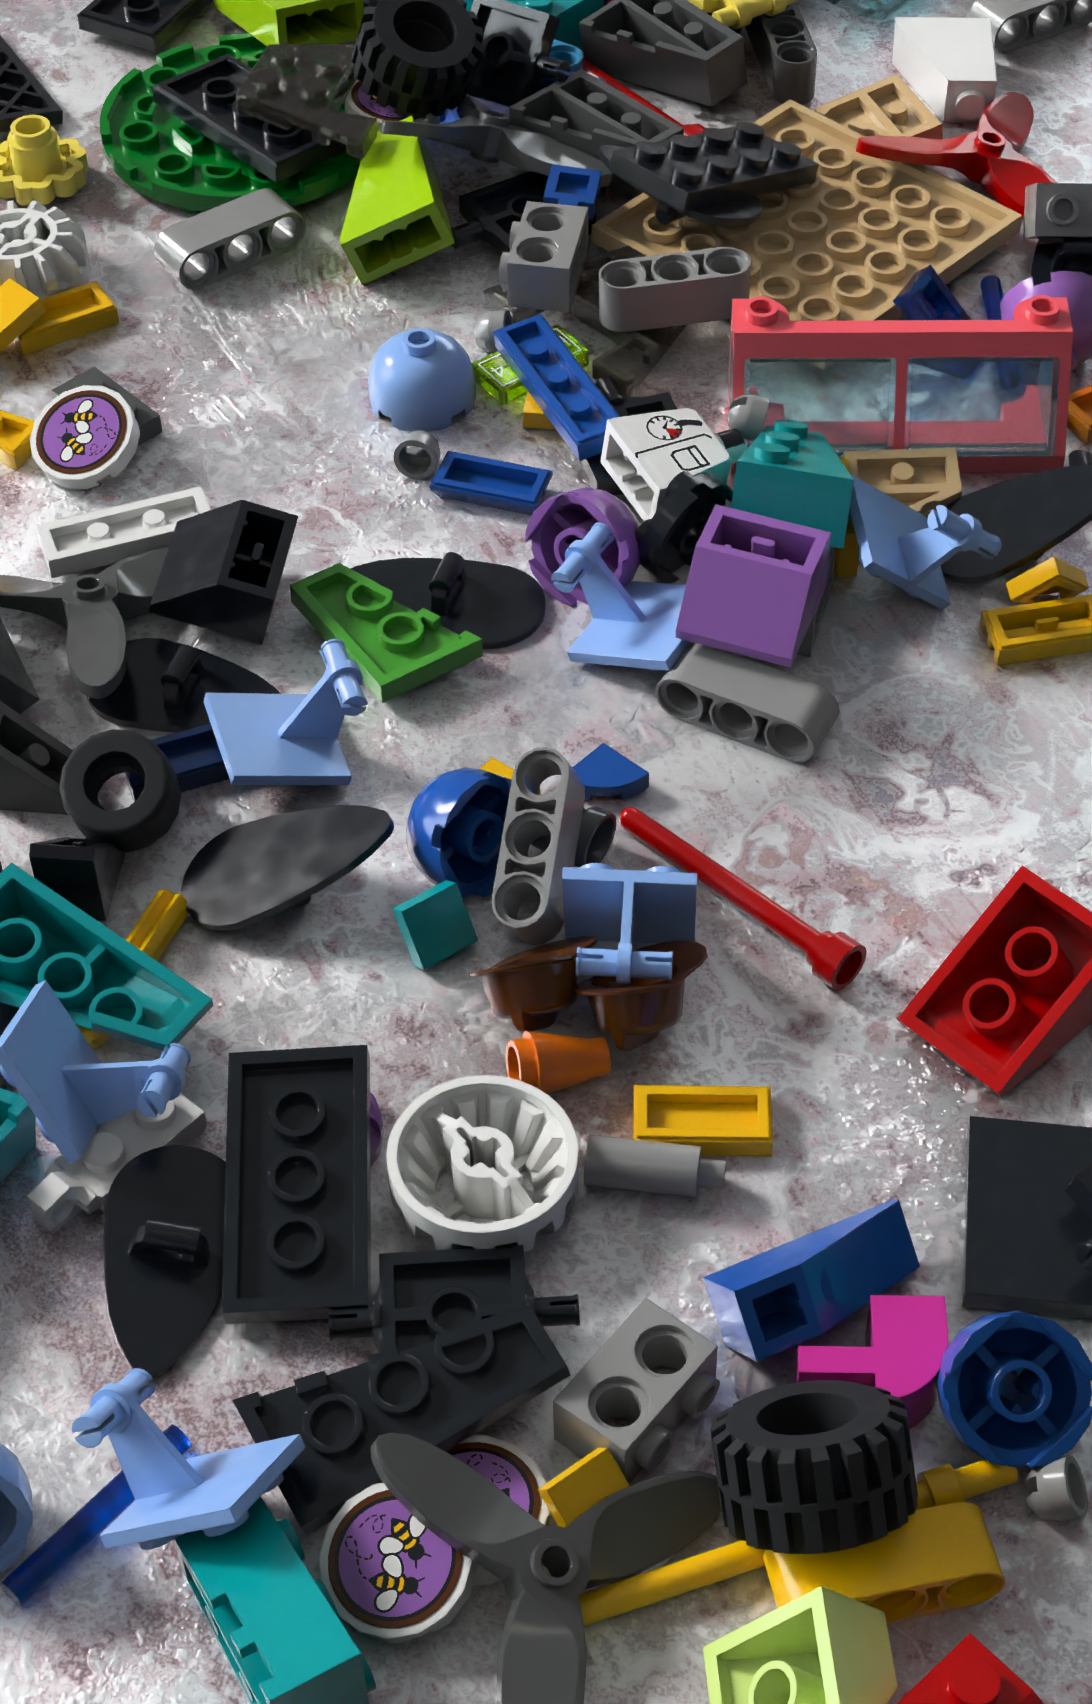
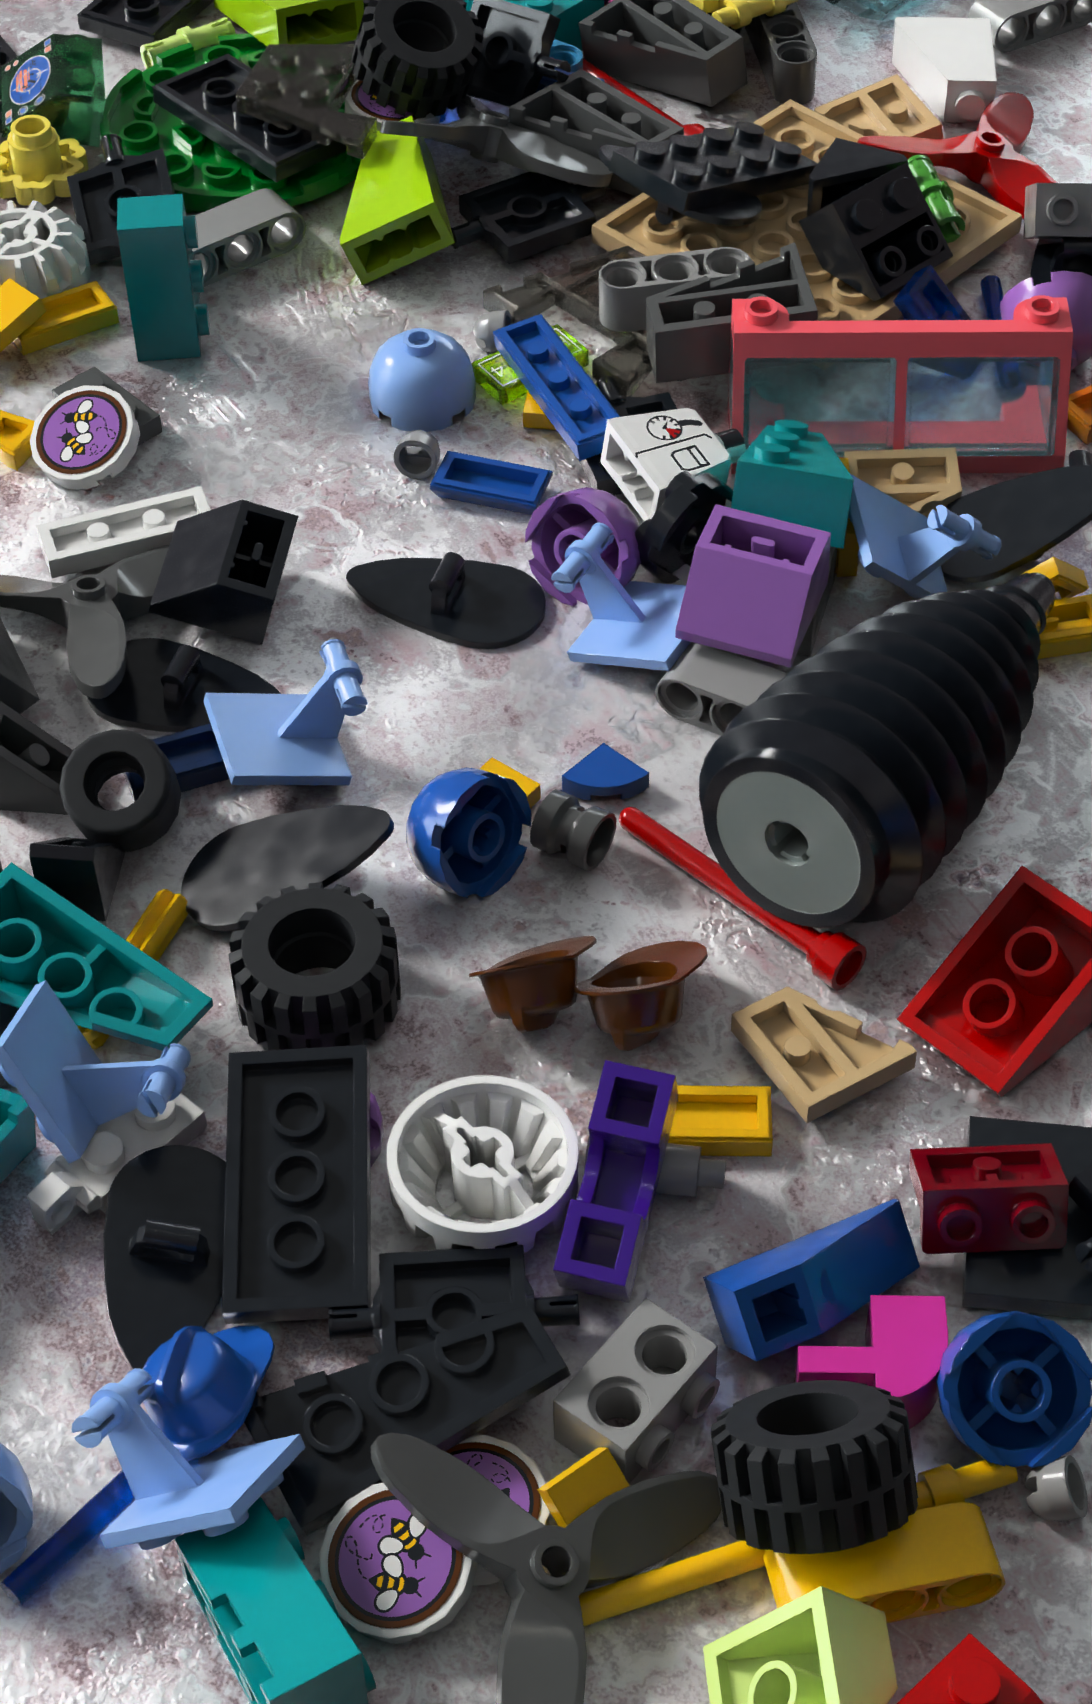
bright green wing [289,563,483,703] -> none
teal tile [392,880,479,970] -> none
light grey beam [492,747,585,945] -> none
light grey brick [499,201,589,313] -> none
orange cone [506,1031,611,1094] -> none
blue plate [543,164,602,220] -> none
light blue plate [562,863,697,984] -> none
light grey hinge [727,394,771,441] -> none
none -> clear green slope [0,34,105,147]
none -> black plate [67,134,176,266]
none -> teal wedge [117,194,210,362]
none -> yellowish green pin [140,17,236,69]
none -> blue piece [143,1326,275,1461]
none -> black tyre [228,883,401,1050]
none -> dark purple arch [553,1060,678,1303]
none -> dark grey wedge [646,242,818,383]
none -> black cone [699,573,1055,928]
none -> tan wing [731,986,917,1123]
none -> black slope [799,162,953,301]
none -> black slope [807,138,908,216]
none -> bright green pin [908,154,965,243]
none -> dark red bracket [909,1143,1069,1254]

